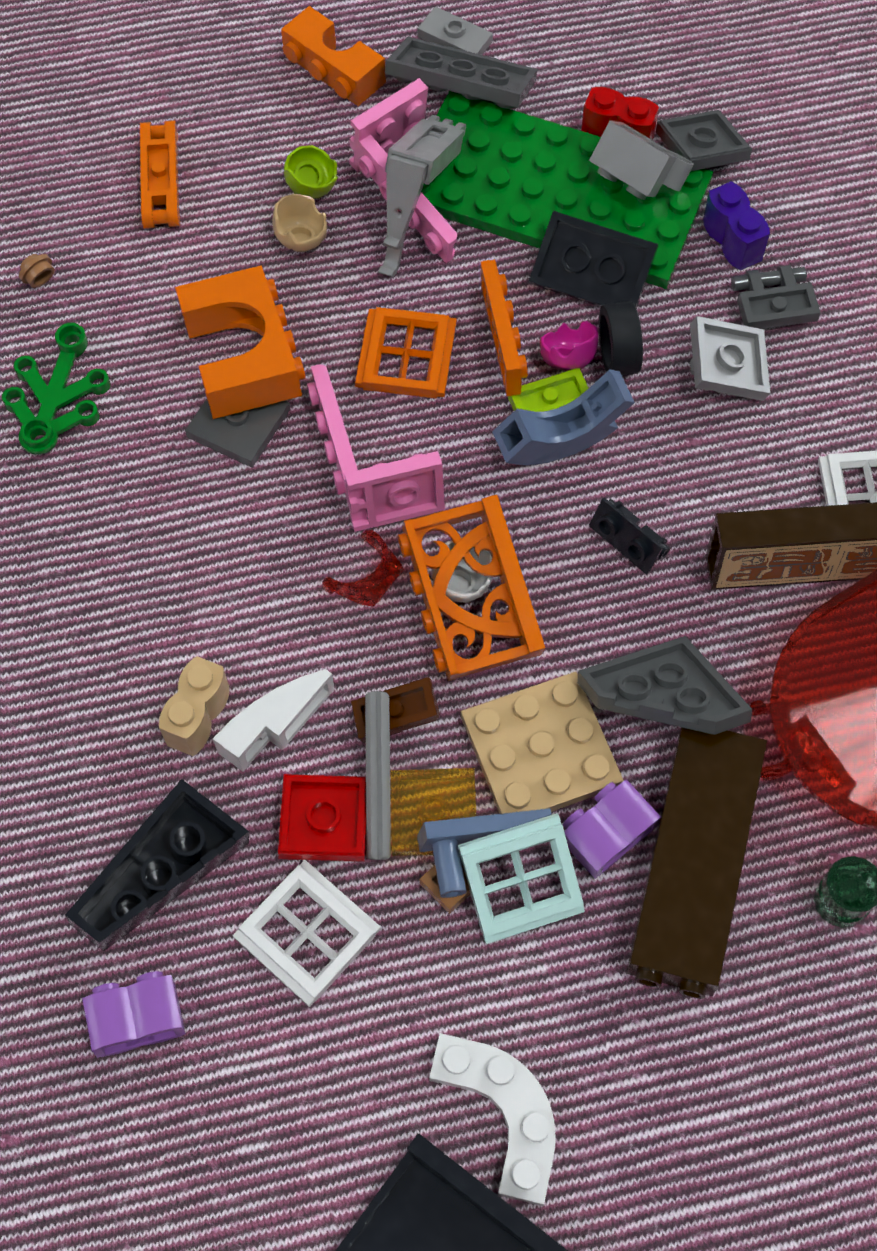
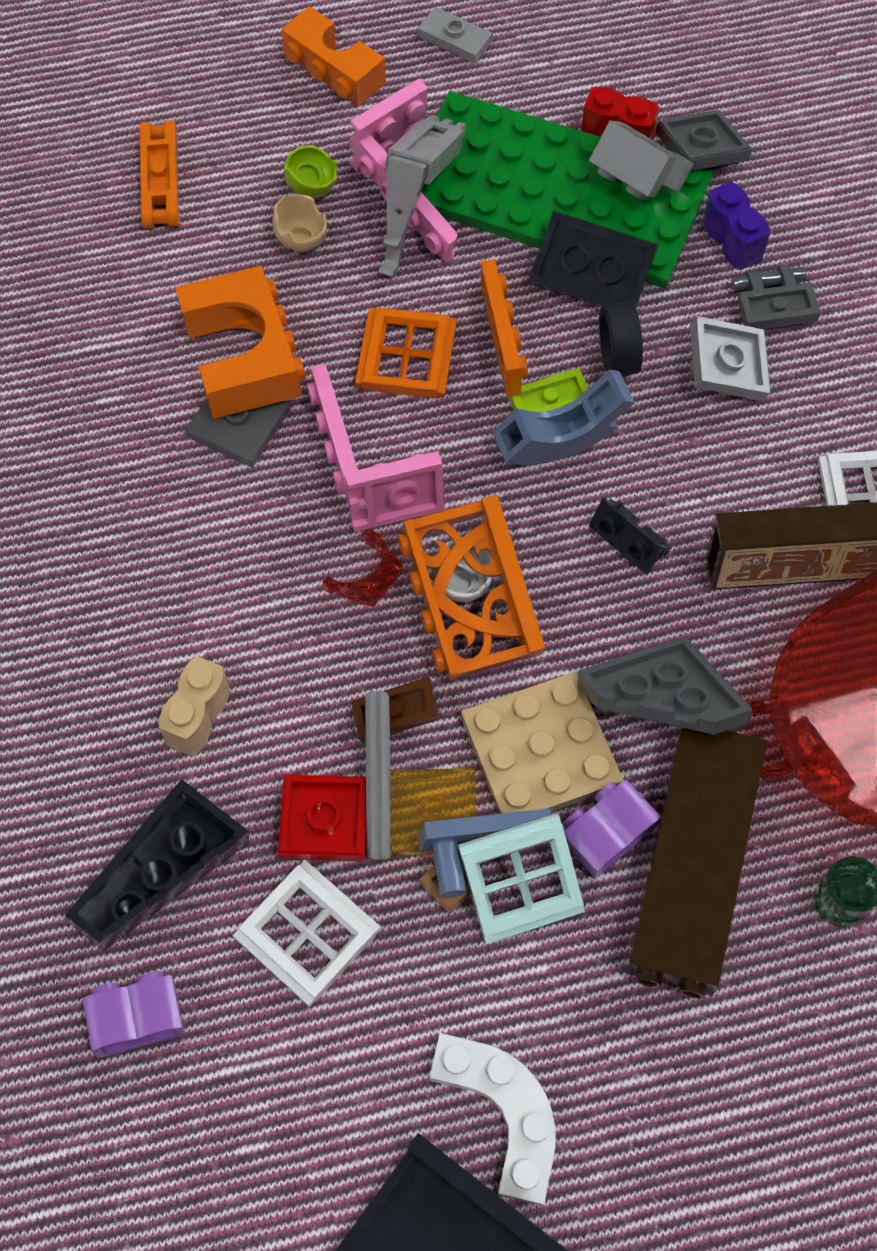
green plant [2,323,111,455] -> none
medium nougat plate [19,254,55,288] -> none
white slope [213,669,334,772] -> none
dark grey plate [385,36,538,109] -> none
dark pink hair [540,321,599,371] -> none

